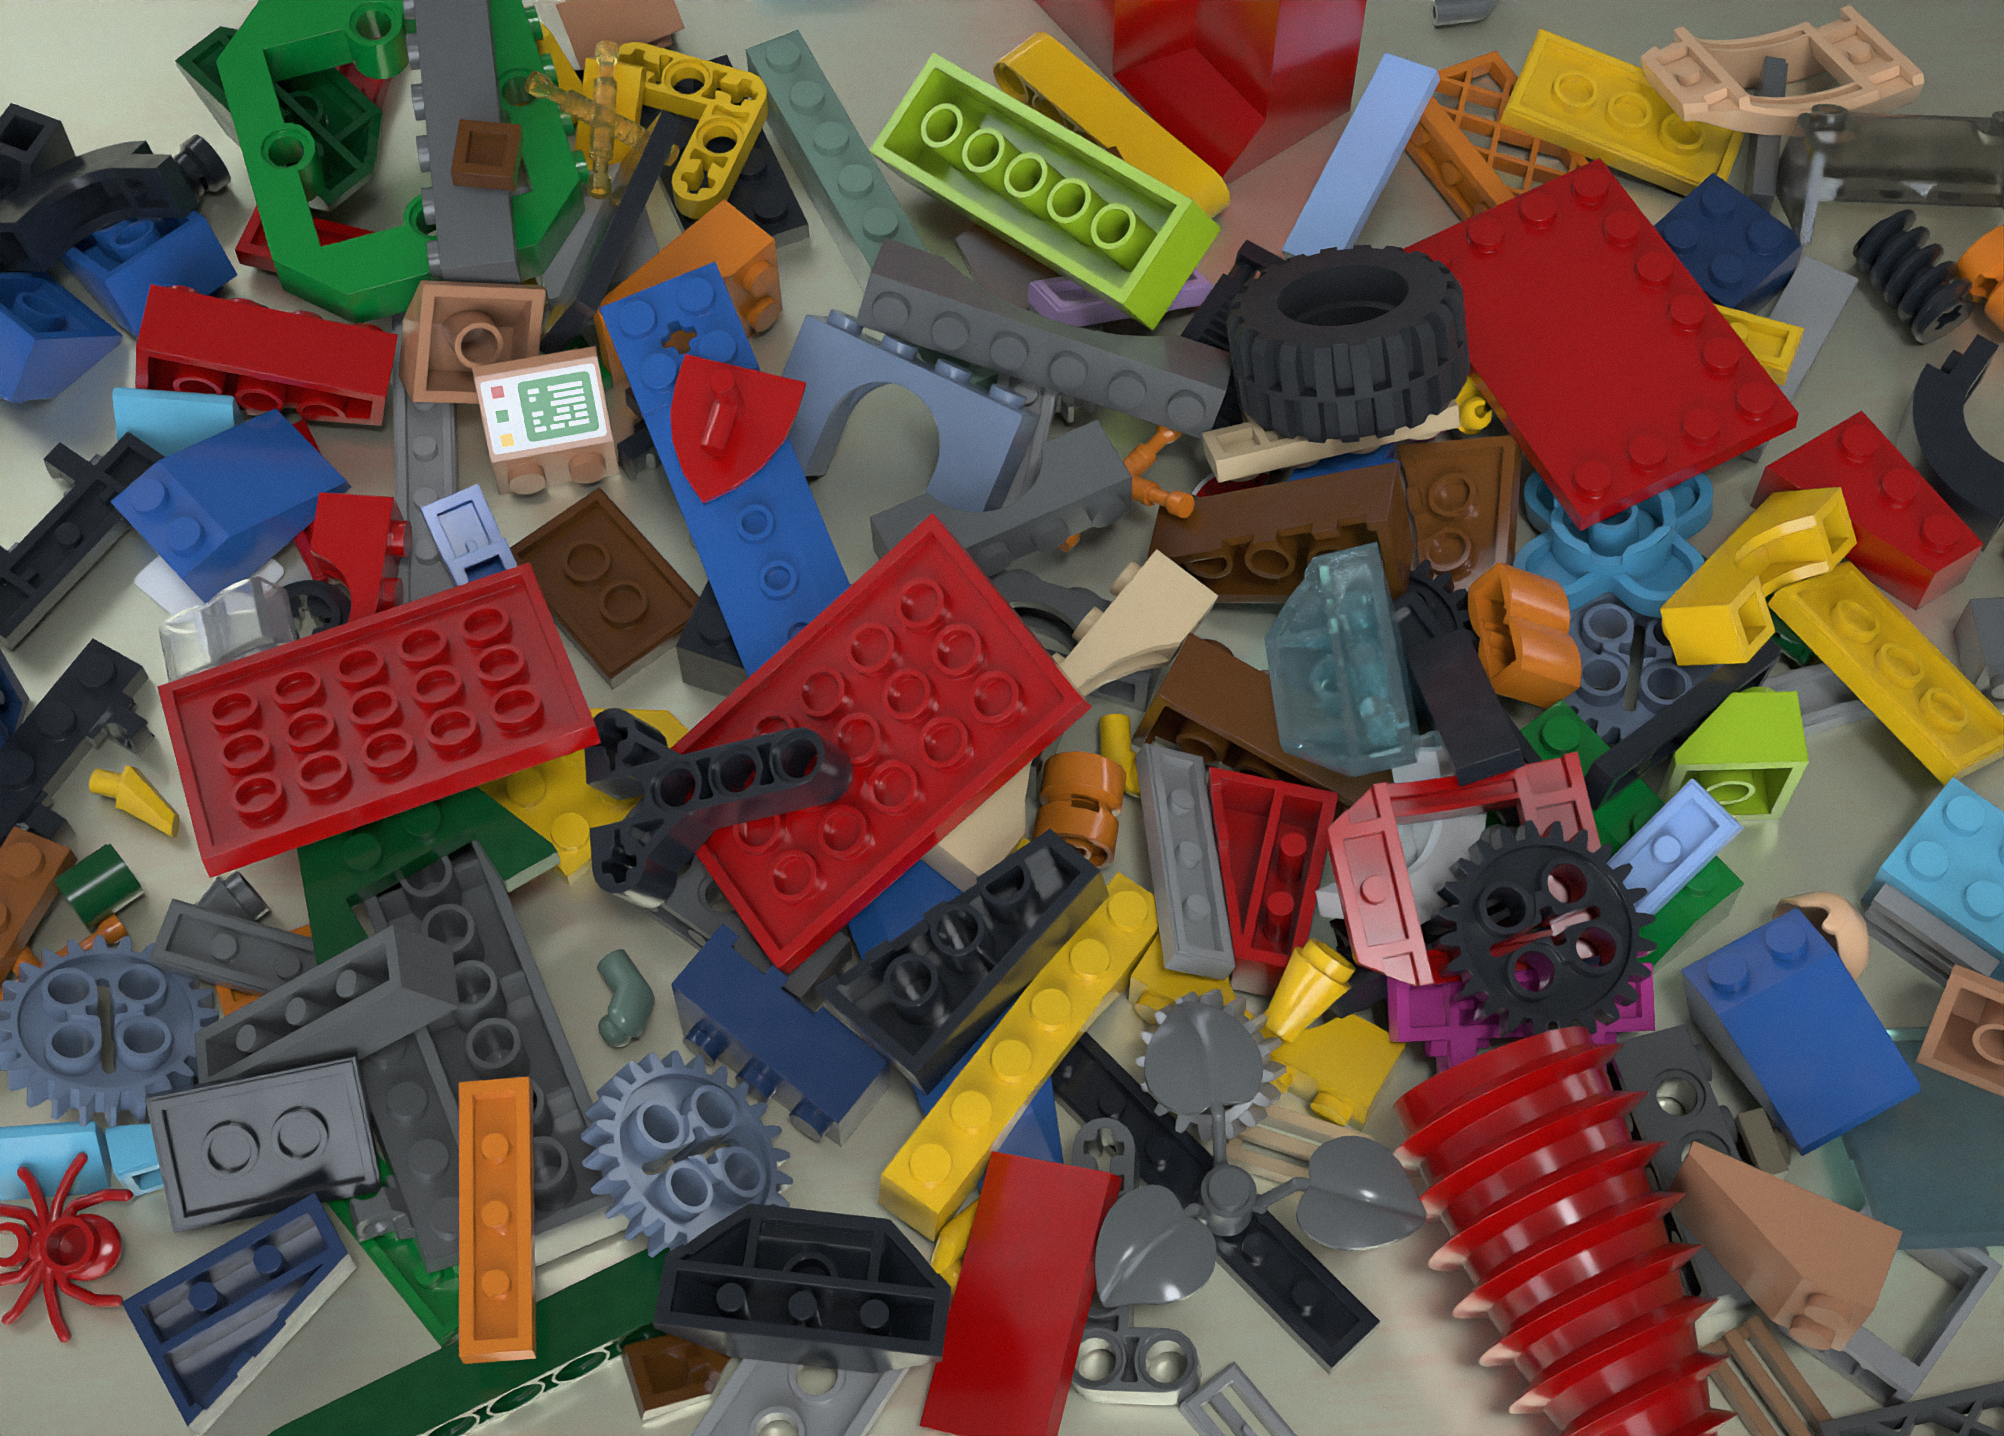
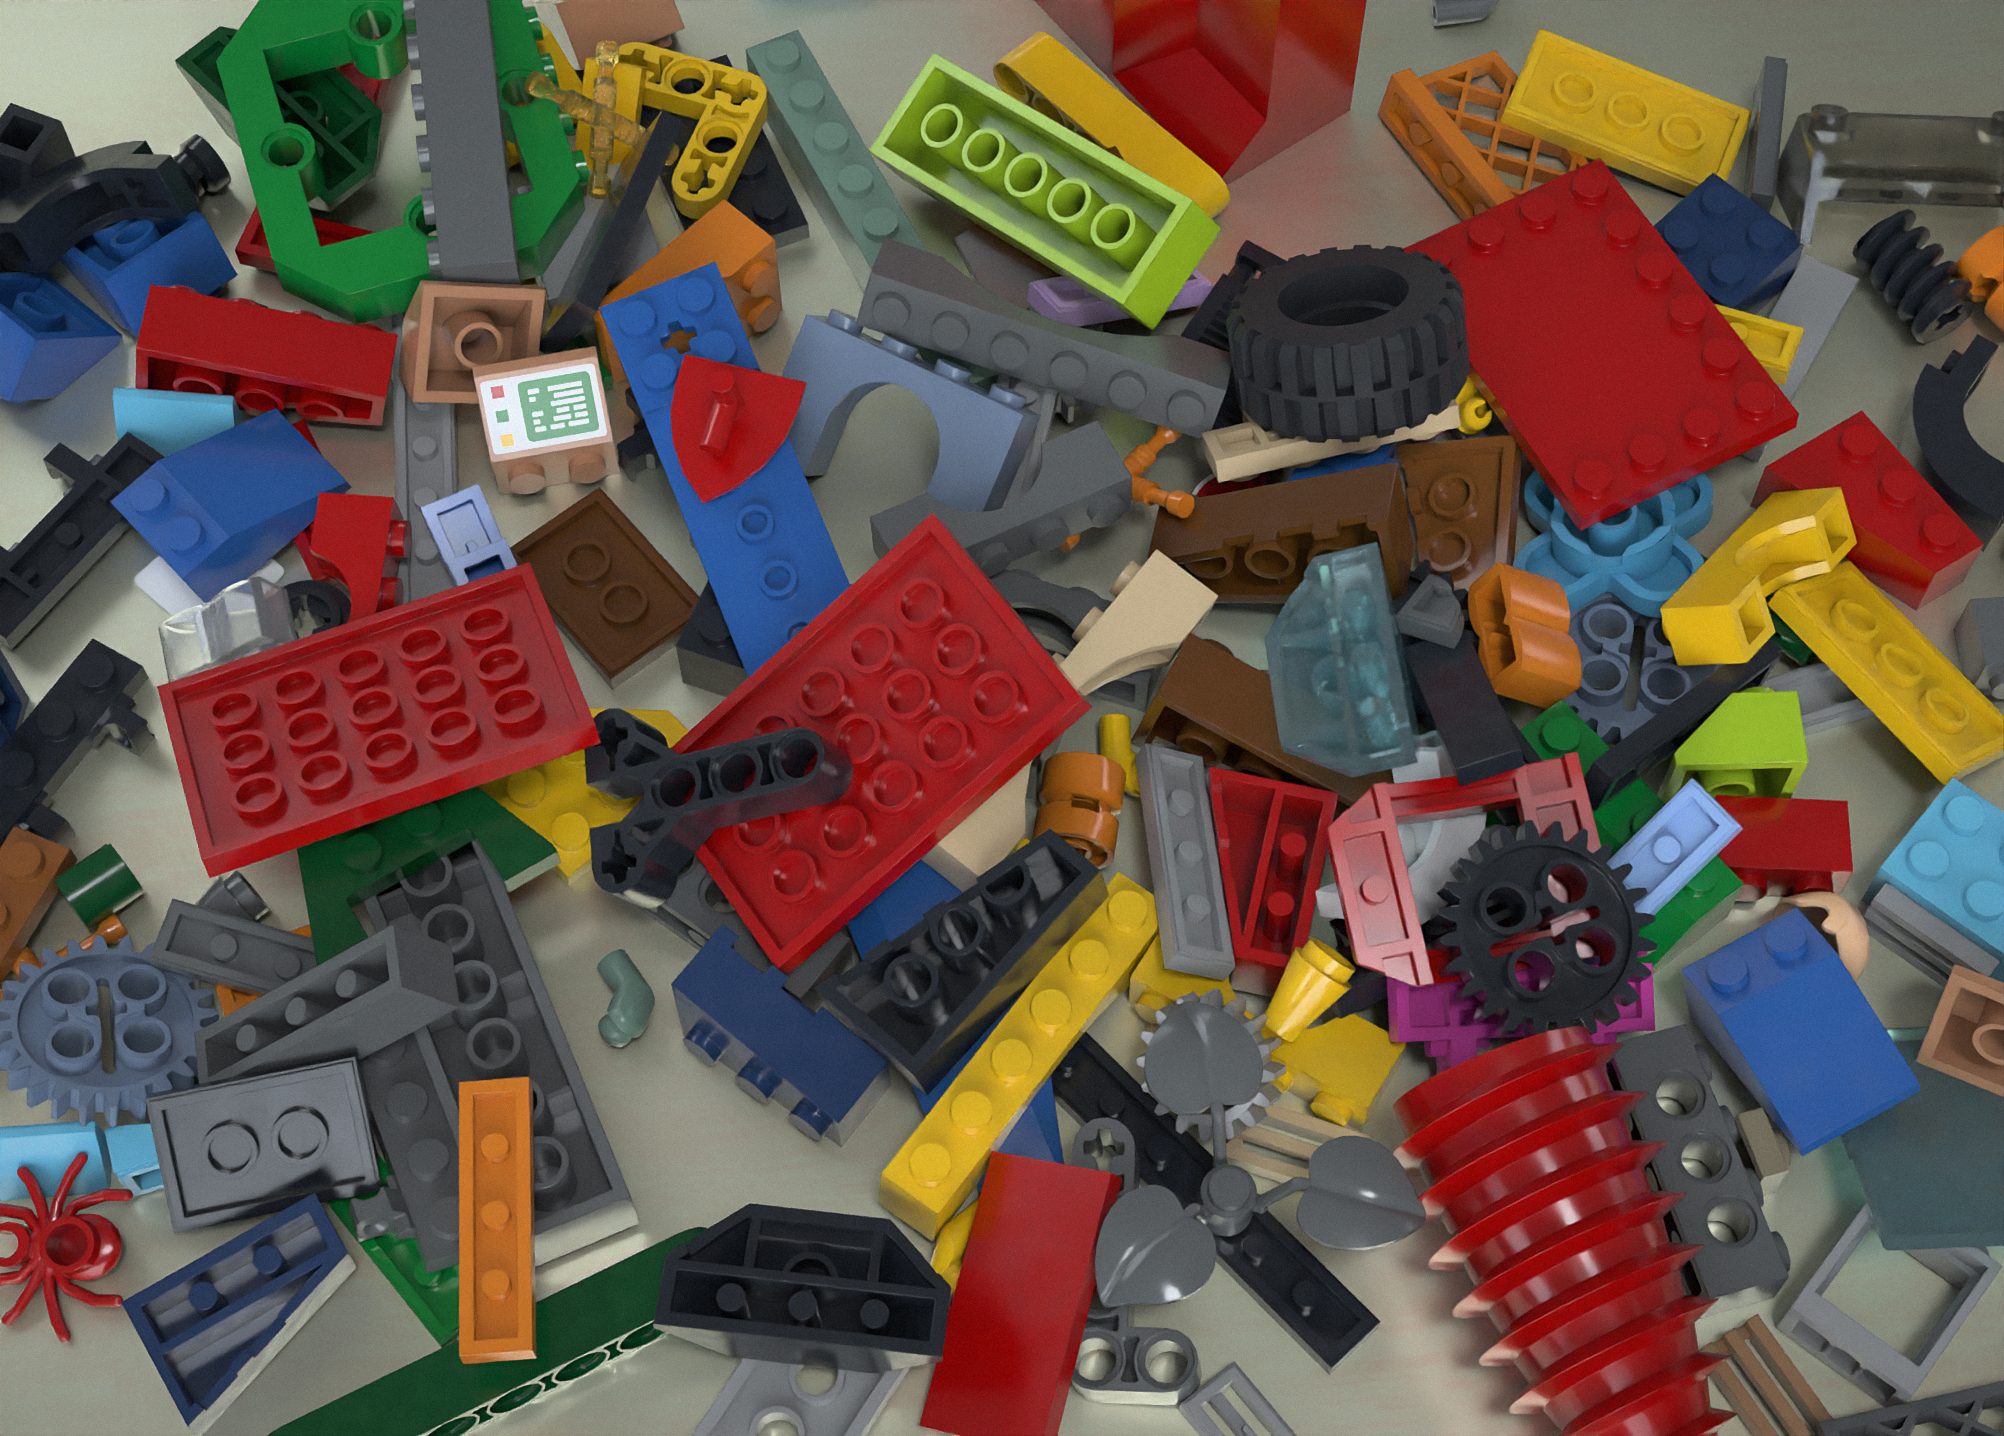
yellow bar [89,765,179,838] -> none
reddish brown plate [451,119,524,191] -> none
sand blue gear [581,1050,793,1258] -> none
reddish brown slope [621,1334,732,1421] -> none
light blue tile [1282,52,1440,260] -> none
light nougat wedge [1640,5,1925,136] -> none
nougat slope [1667,1141,1903,1352] -> none
none -> dark grey tile [1395,574,1464,649]
none -> red brick [1714,795,1853,902]

